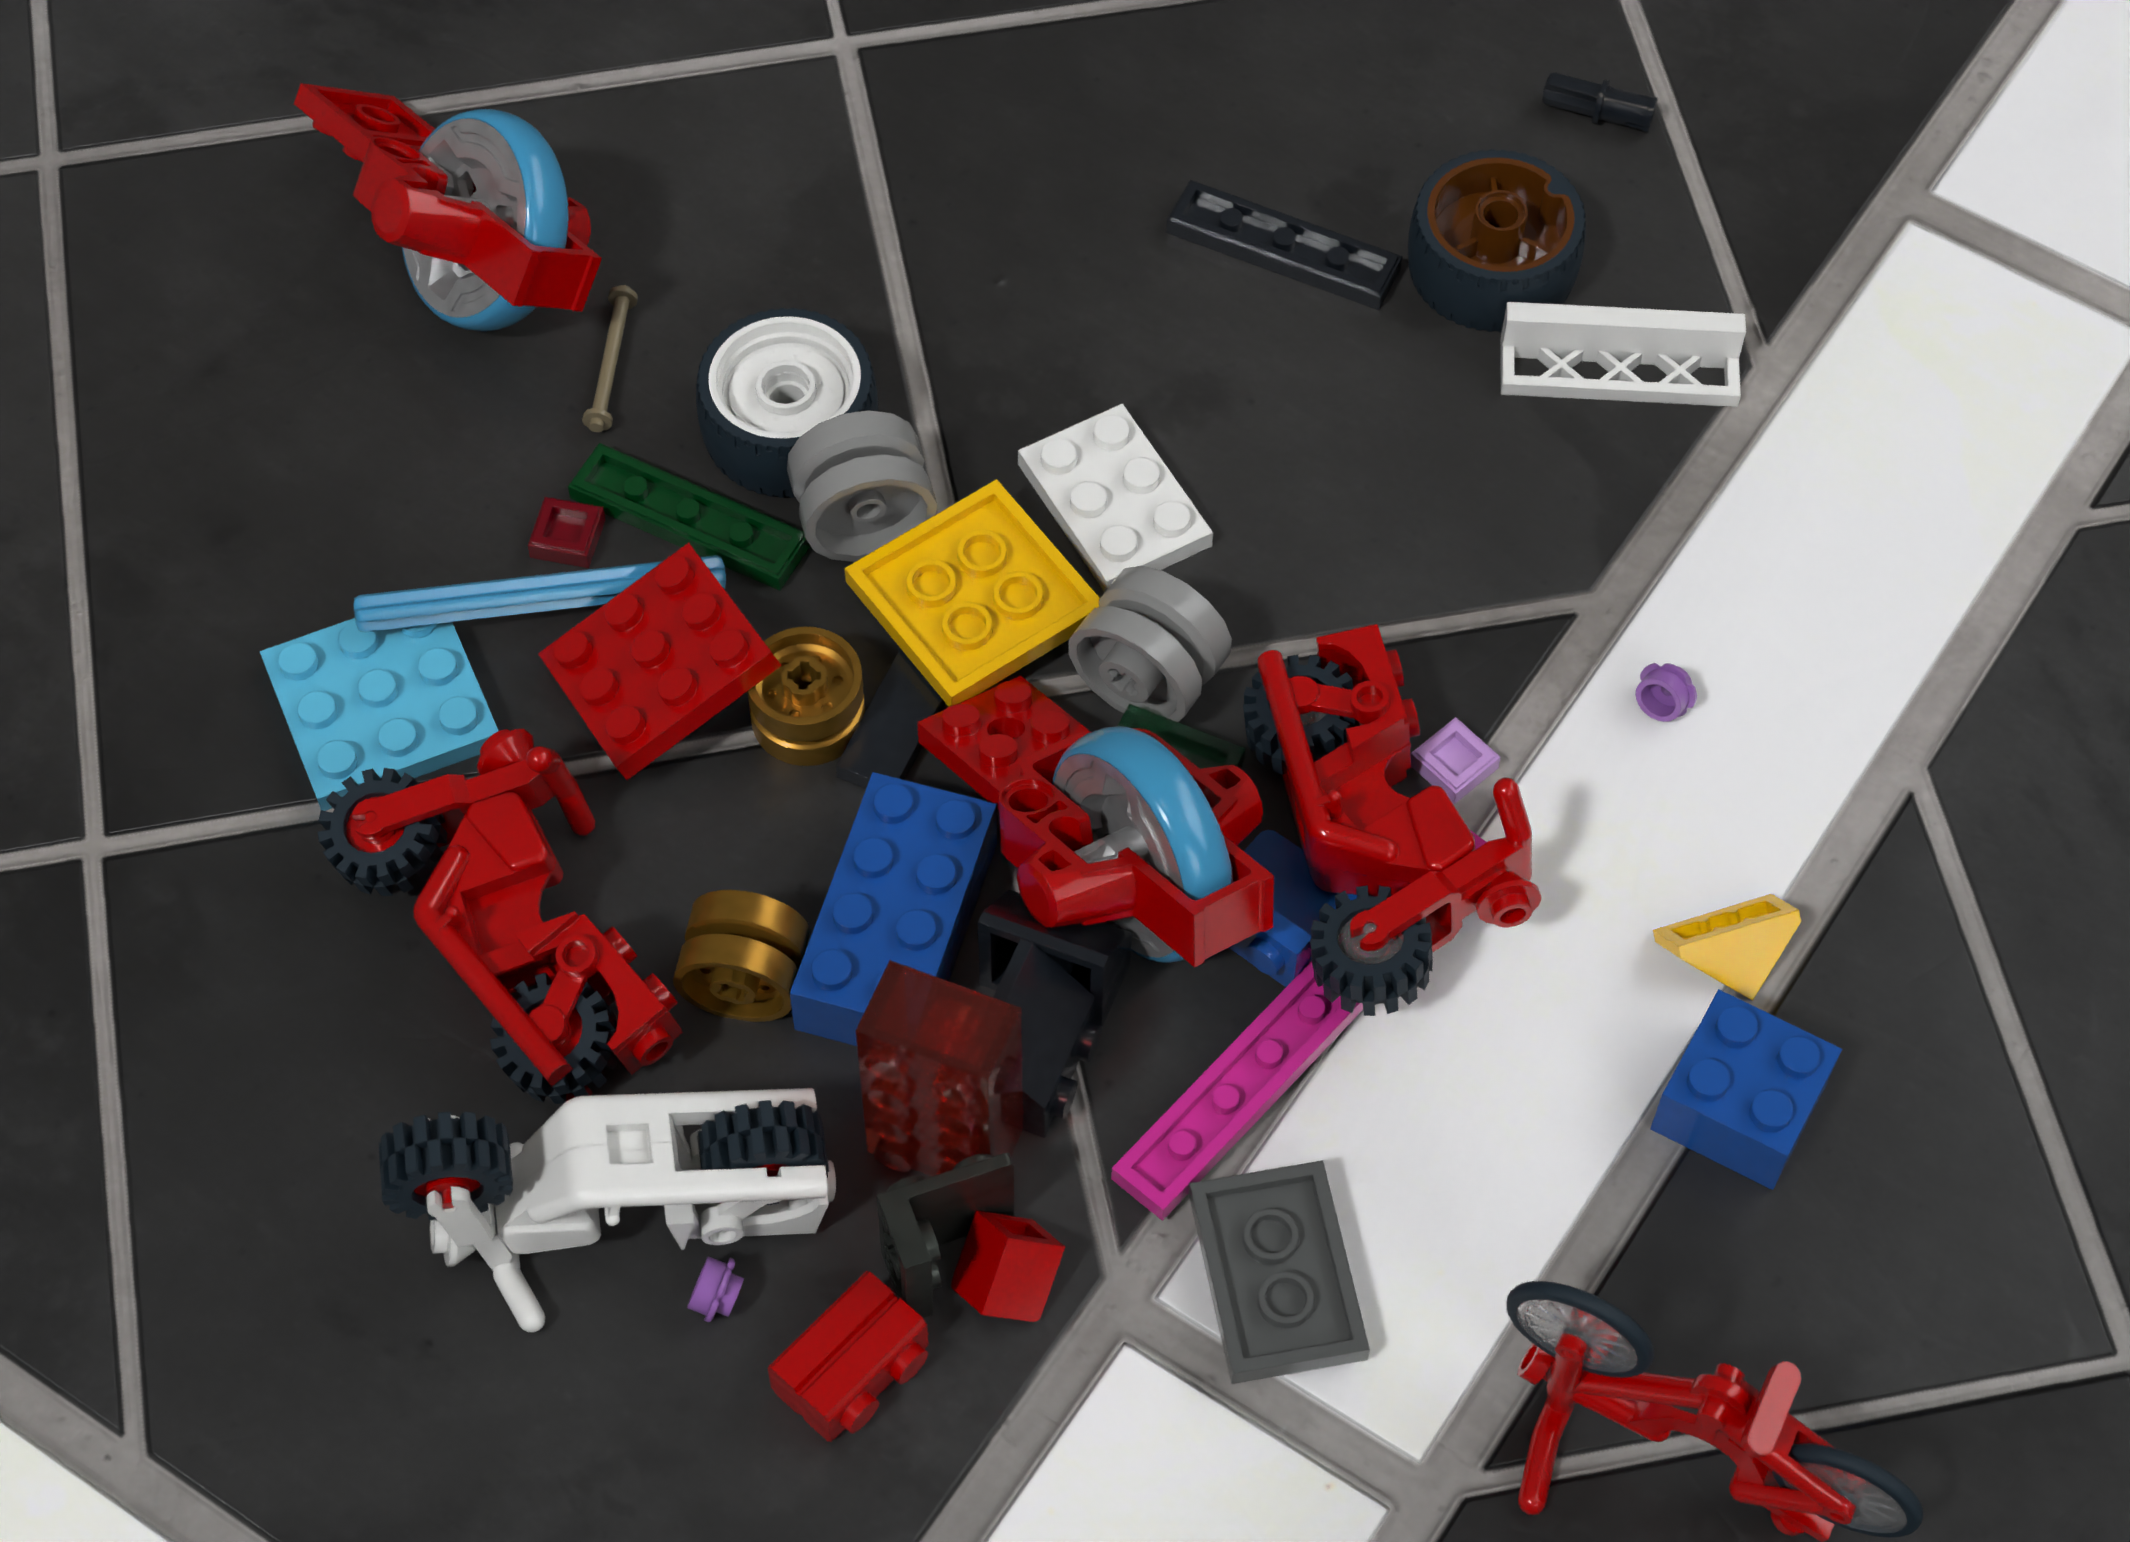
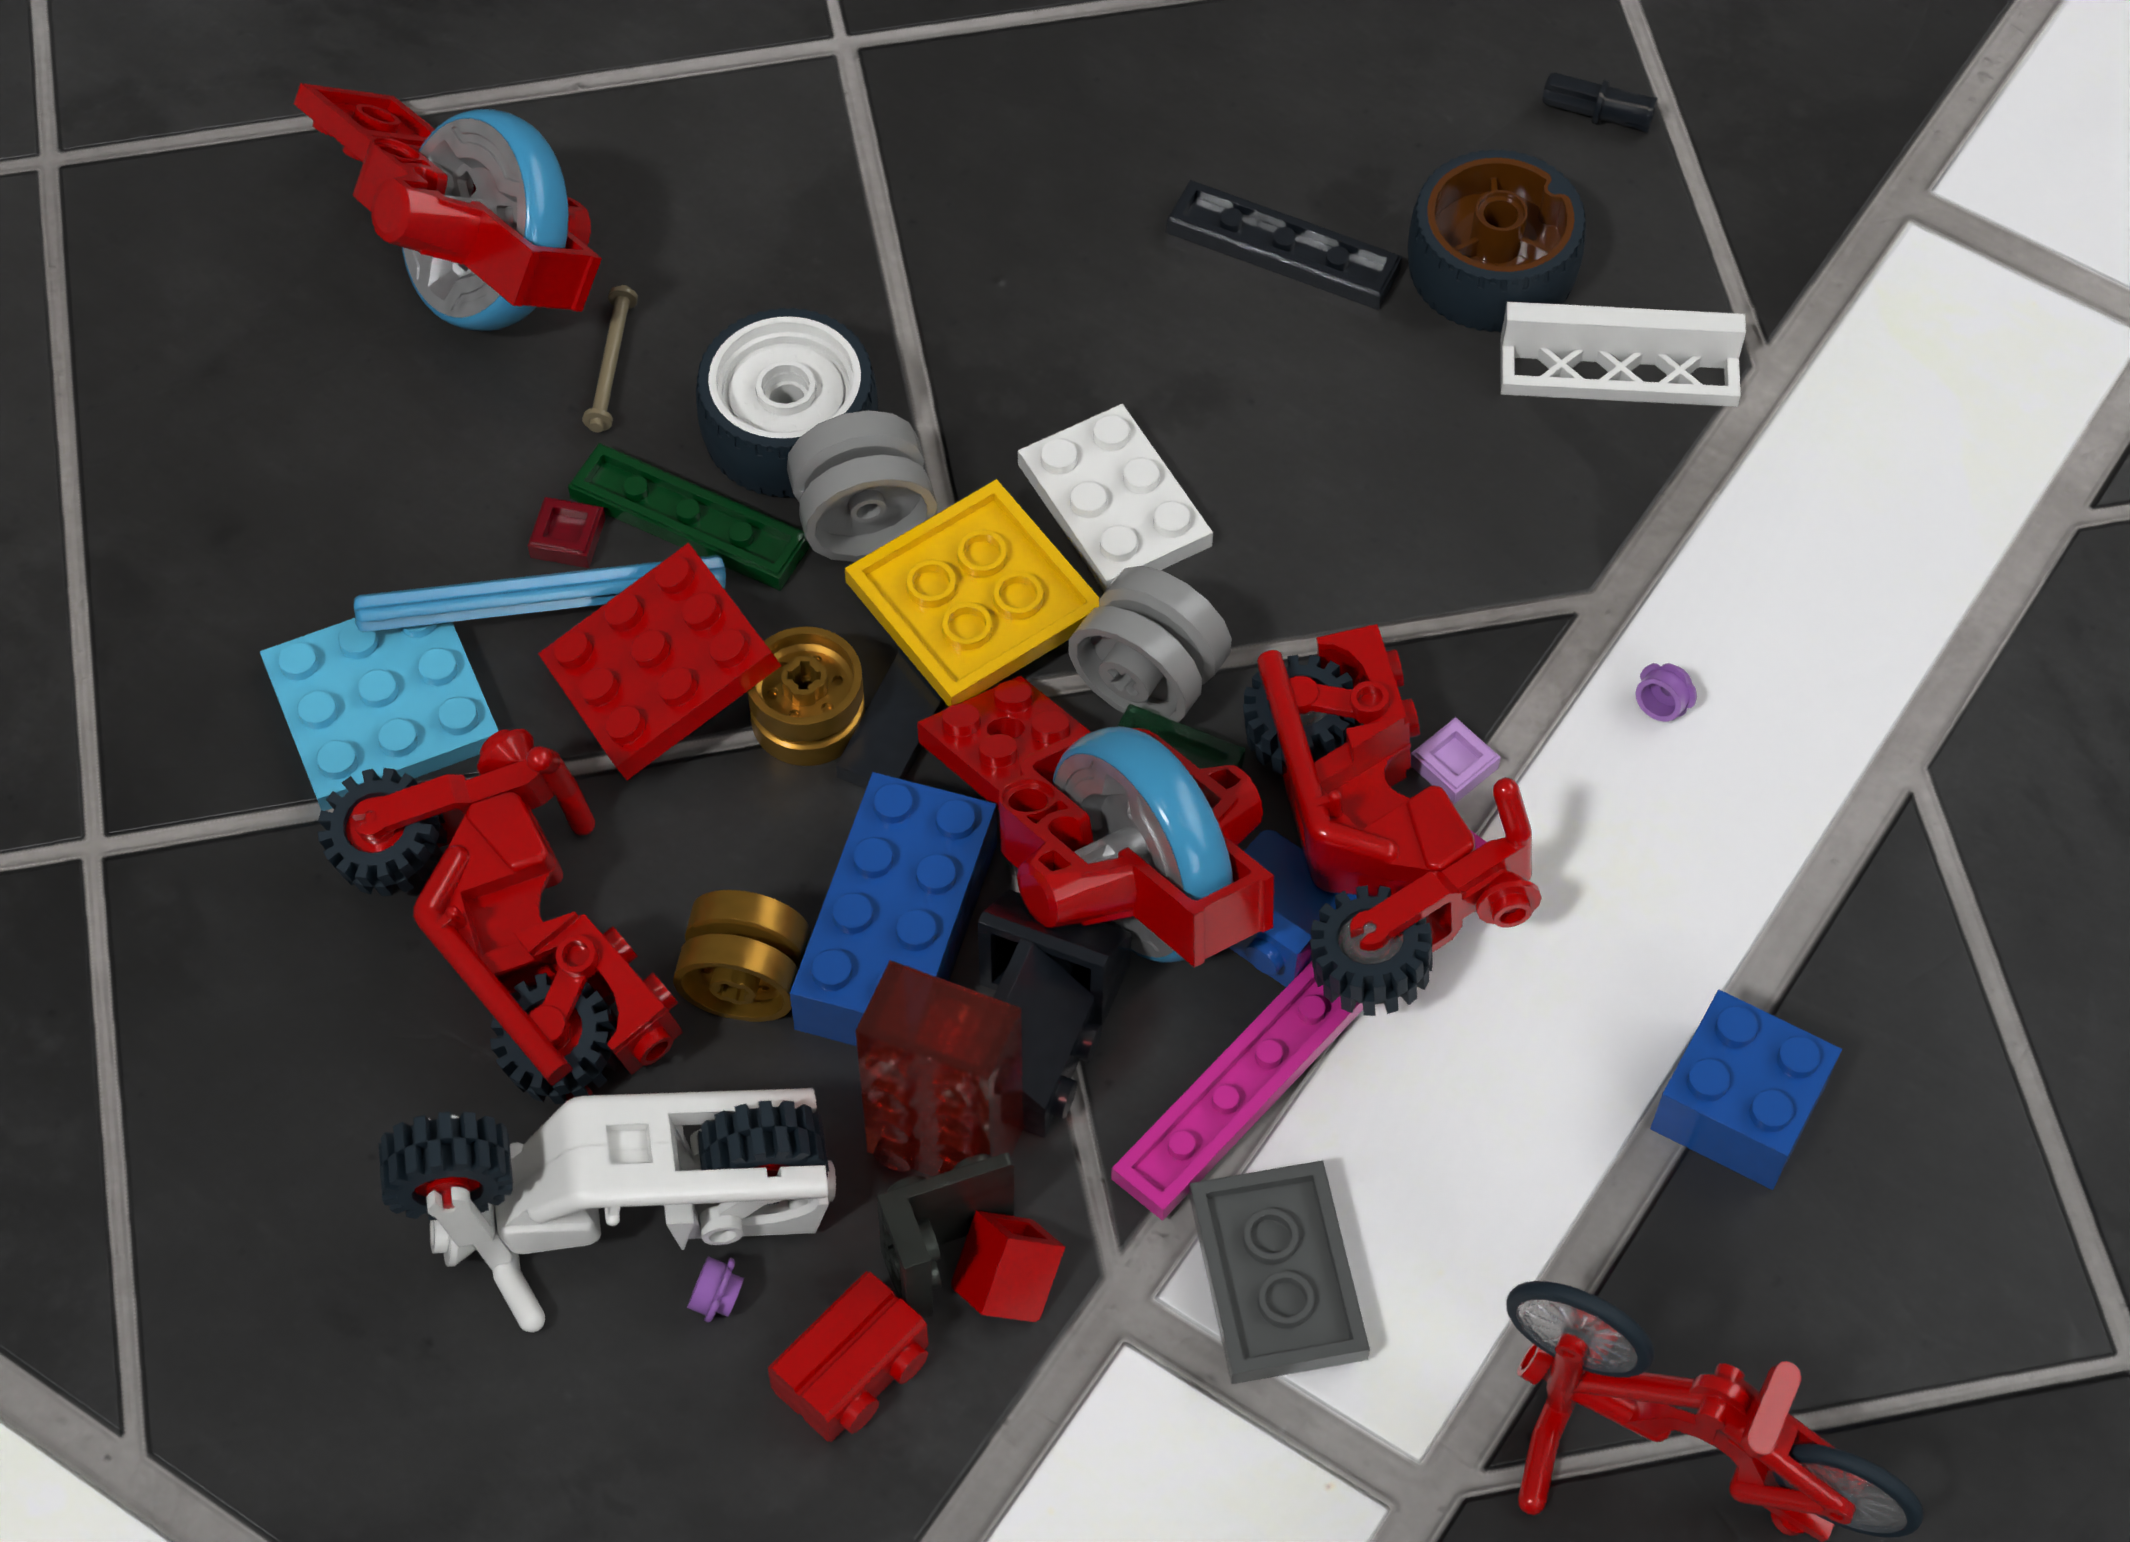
yellow slope [1653,894,1801,1001] -> none

